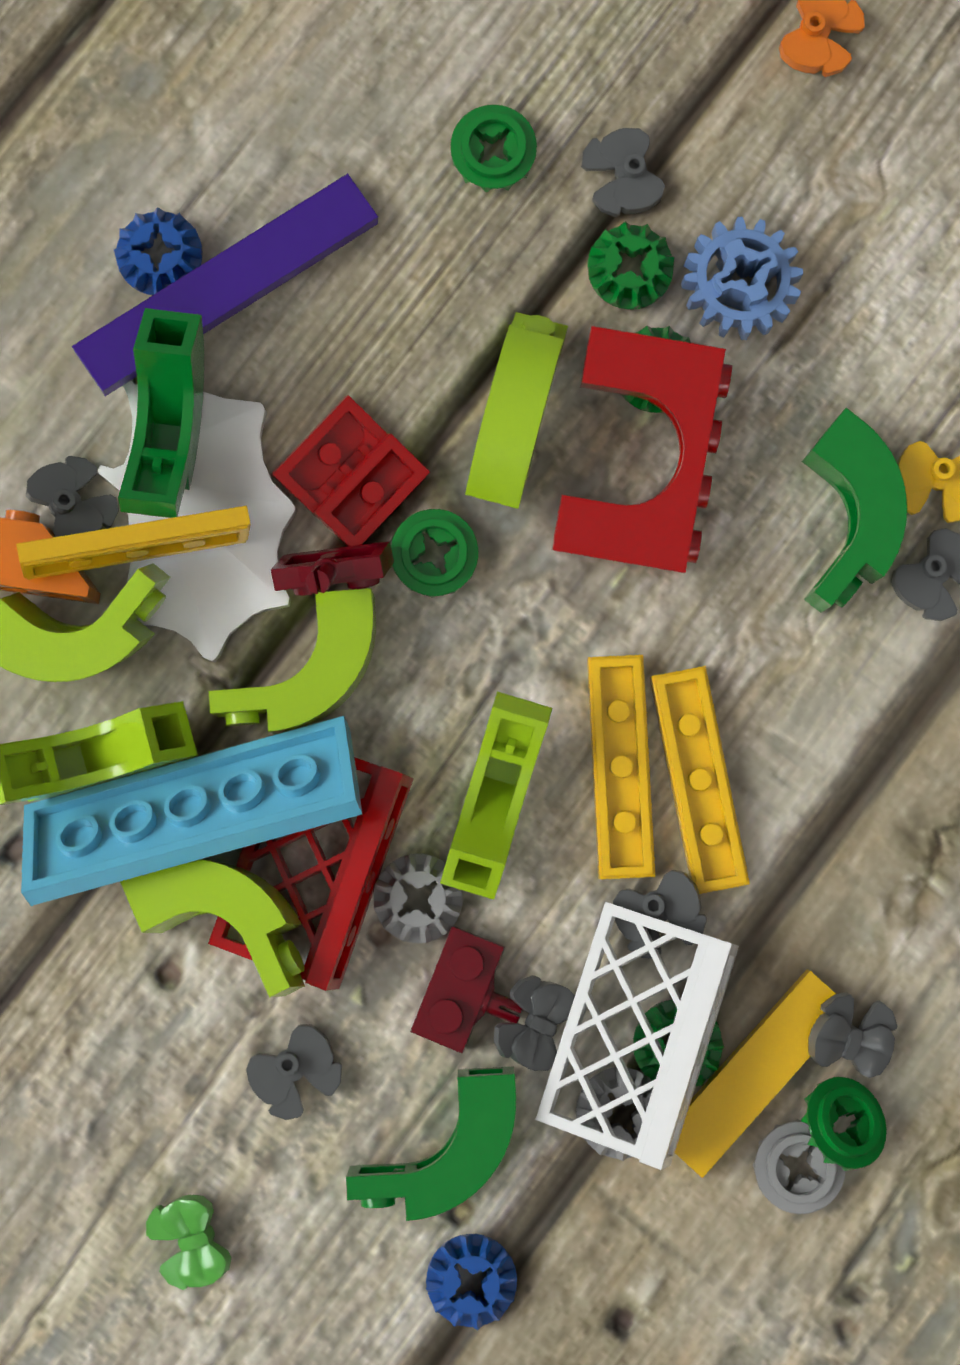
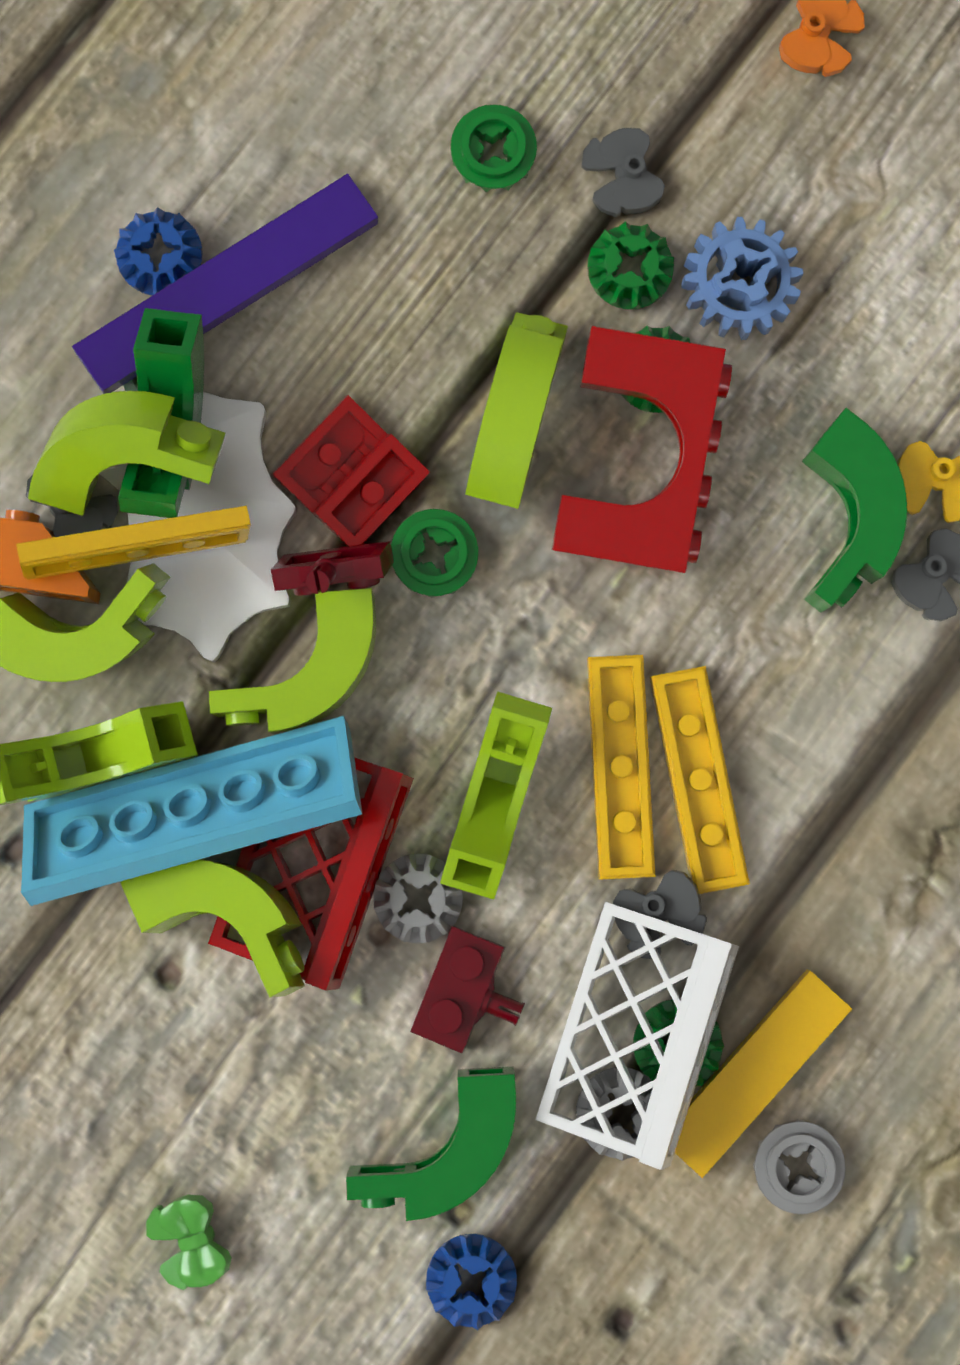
dark grey piece [246,1024,342,1120] -> none
dark grey piece [494,975,575,1071] -> none
green gear [801,1077,887,1171] -> none
dark grey piece [808,992,898,1078] -> none
none -> lime arch [28,391,226,516]

